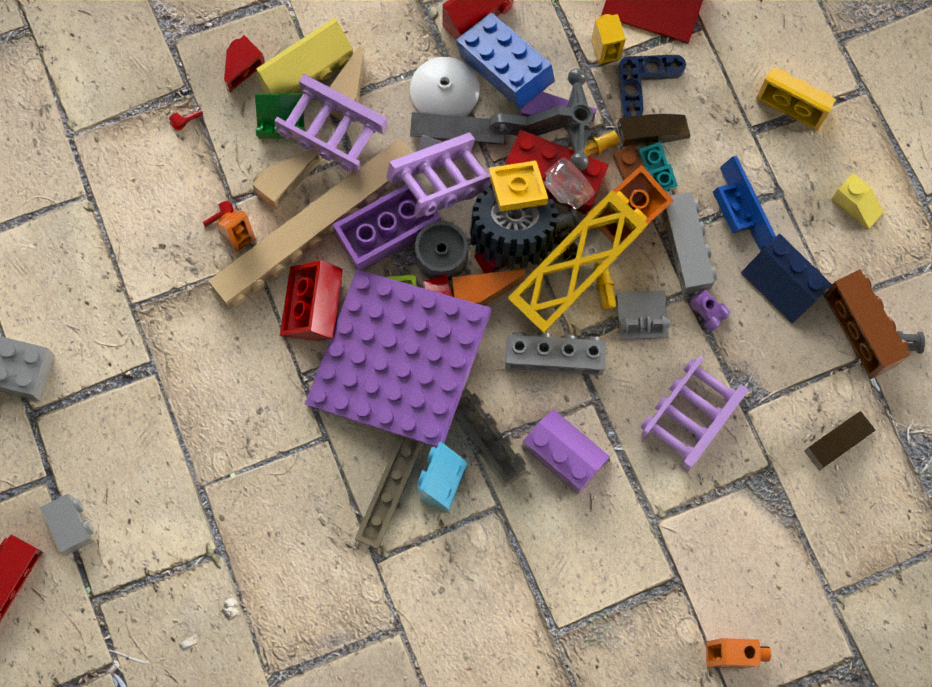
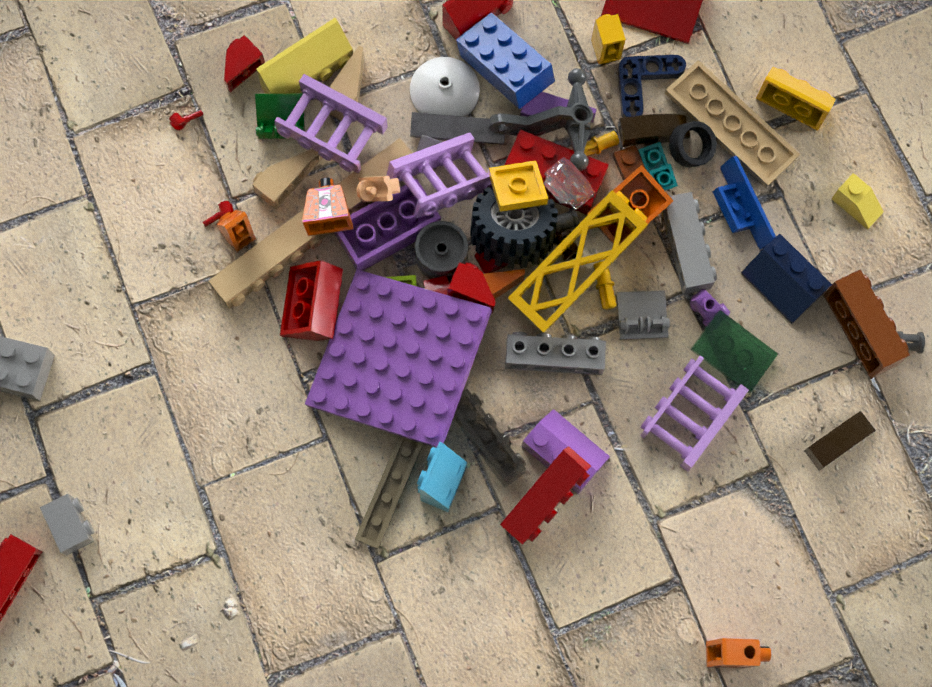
none -> orange torso [302,178,353,236]
none -> light nougat hips [357,176,400,202]
none -> red slope [447,262,496,314]
none -> red brick [500,446,591,545]
none -> tan plate [665,60,800,188]
none -> black tyre [669,121,717,168]
none -> clear green tile [690,310,778,393]

